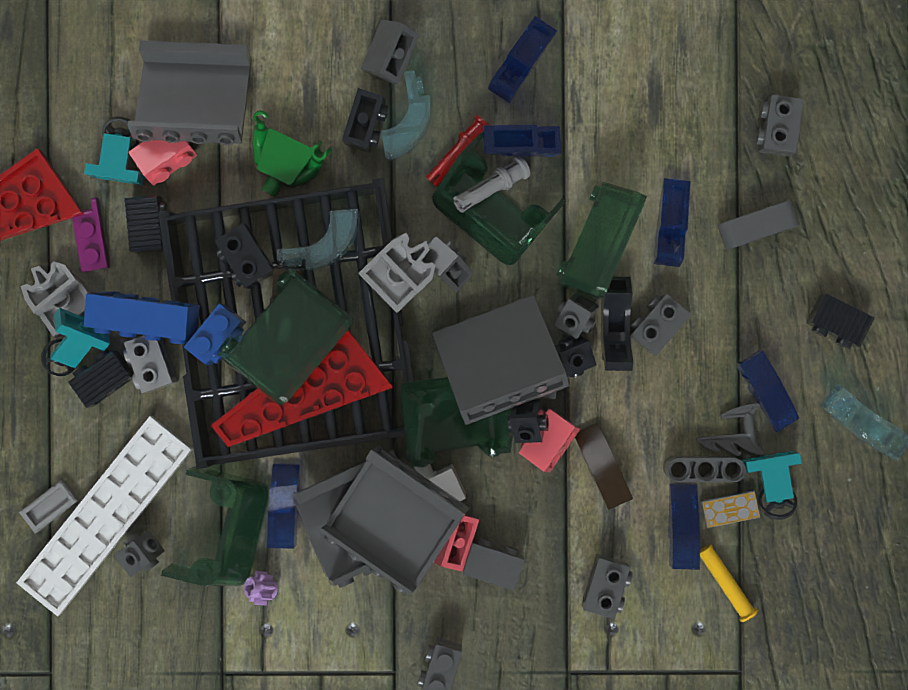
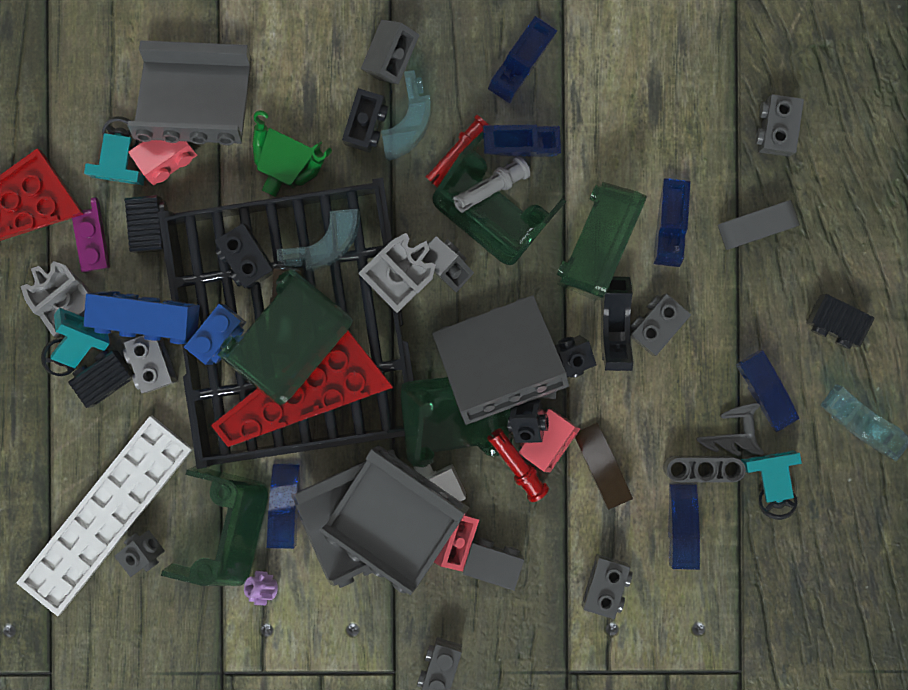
light grey tile [19,479,80,533] -> none
dark grey brick [554,292,599,339] -> none
yellow pin [697,544,759,622] -> none
light grey tile [700,490,760,528] -> none
none -> red pin [487,428,549,502]

